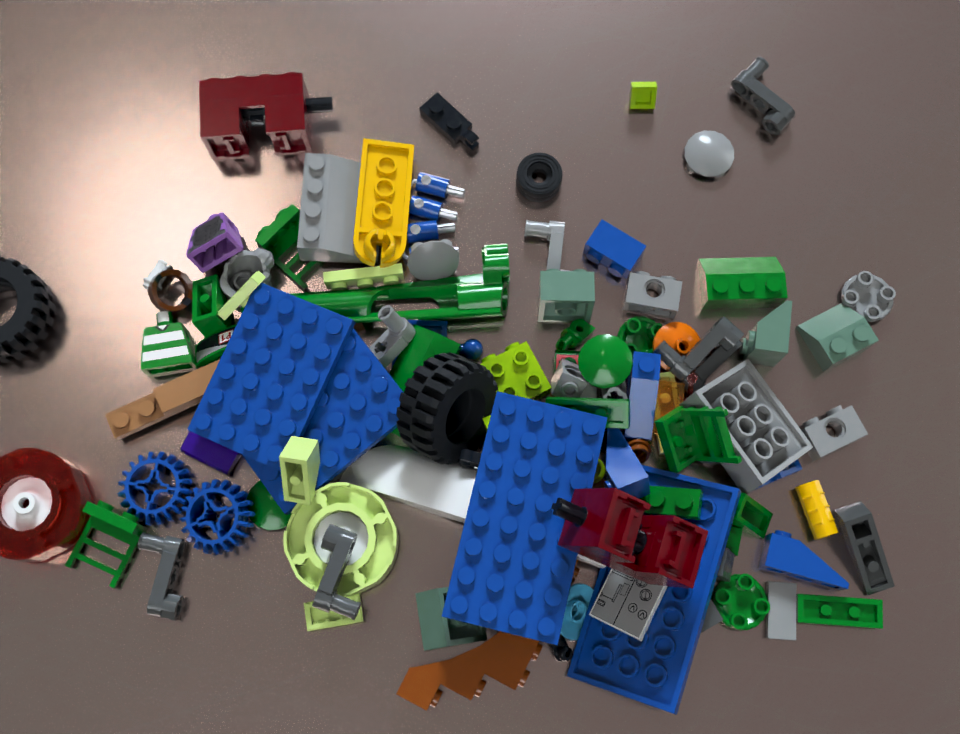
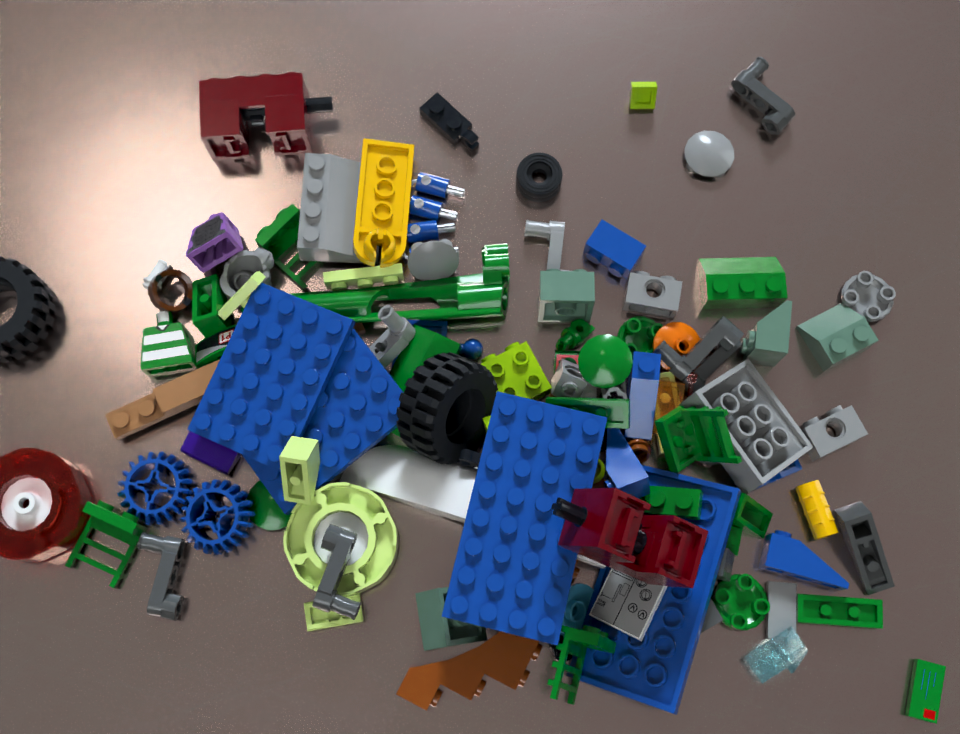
none -> green plate [547,625,616,705]
none -> clear light blue slope [744,626,808,684]
none -> green tile [905,659,946,724]

